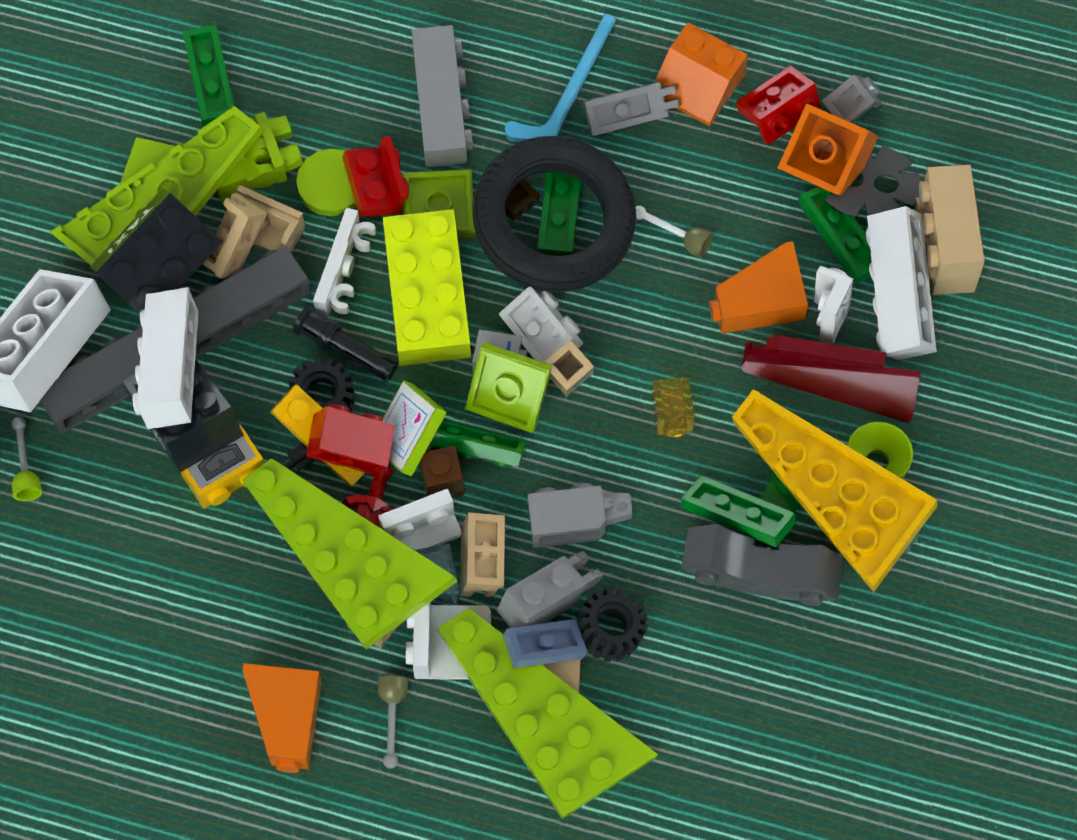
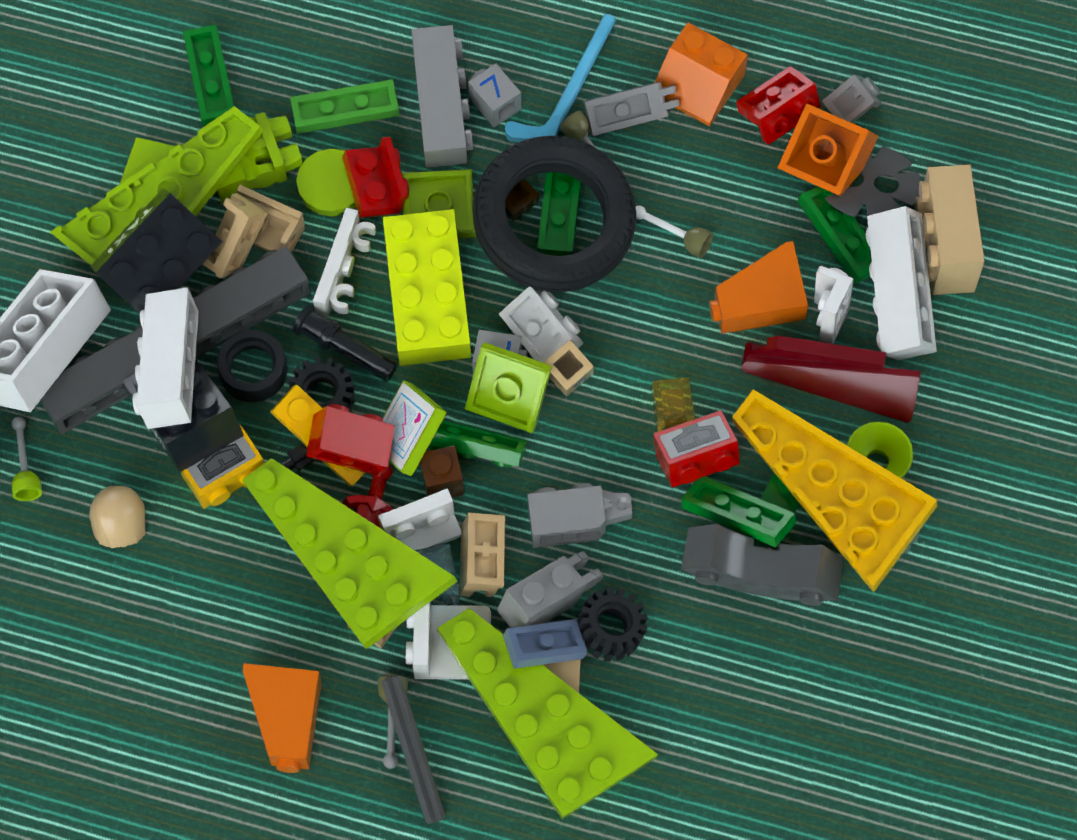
none -> tan hair [89,486,145,548]
none -> black tyre [216,329,287,403]
none -> bright green plate [290,79,400,134]
none -> dark grey axle [382,675,445,824]
none -> light grey brick [468,63,522,127]
none -> olive hinge [559,111,596,148]
none -> red brick [653,410,740,488]

